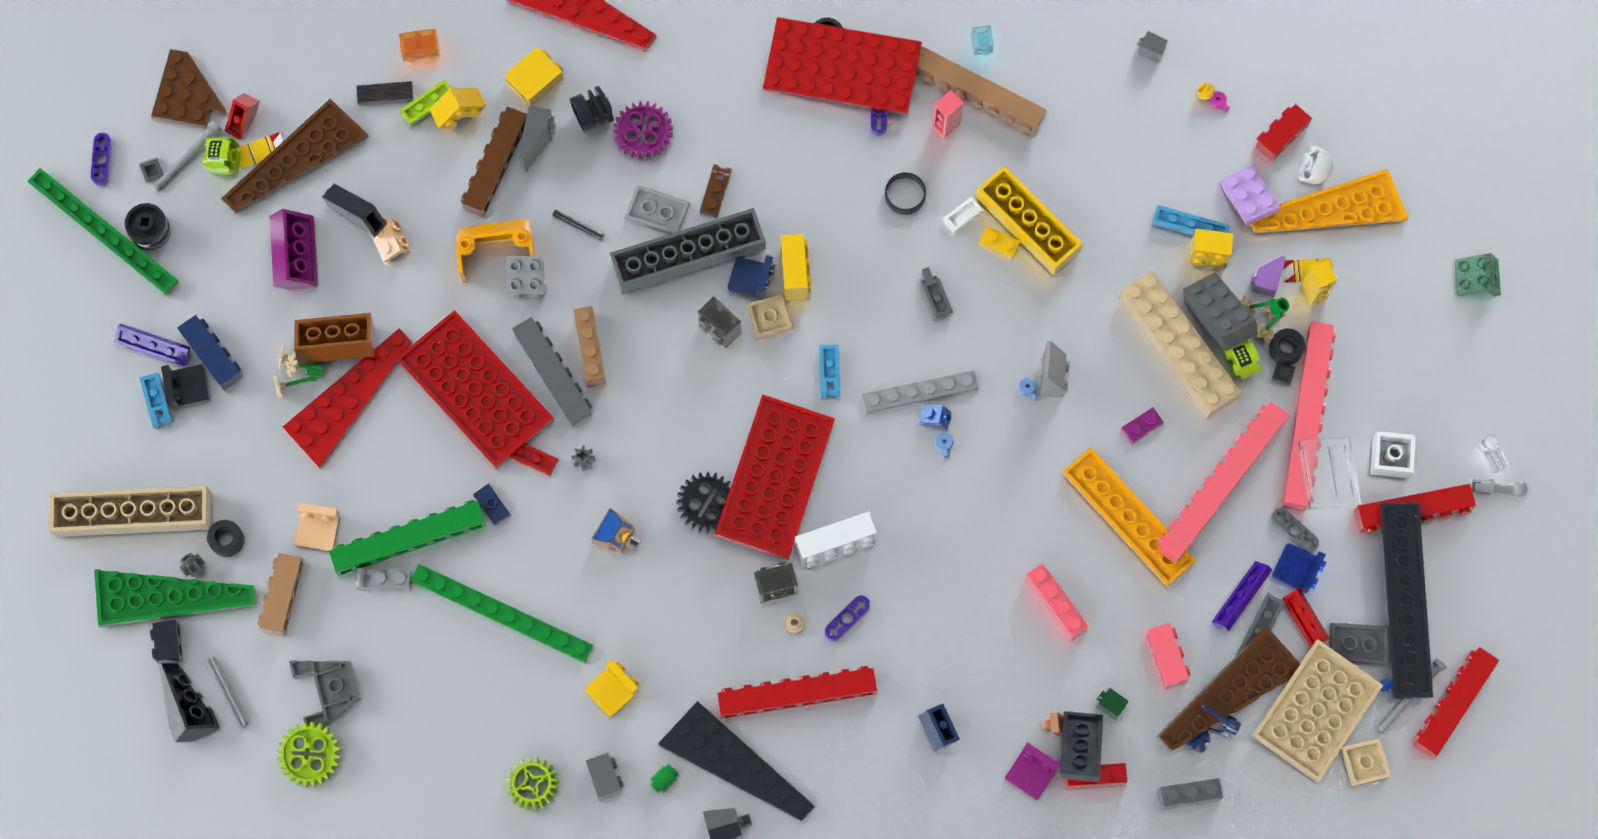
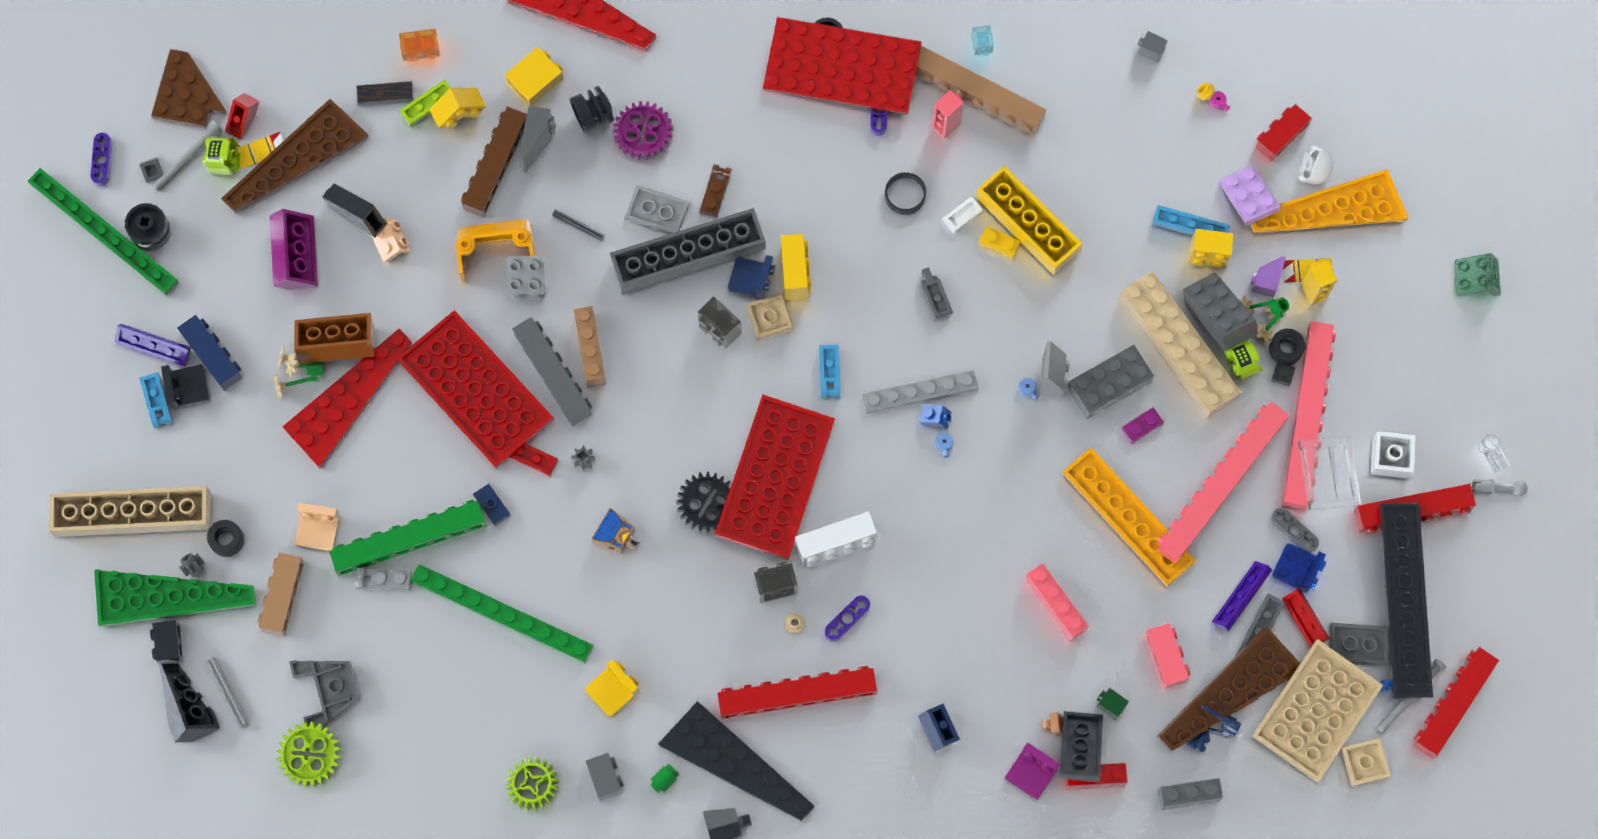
none -> dark grey brick [1068,345,1154,419]

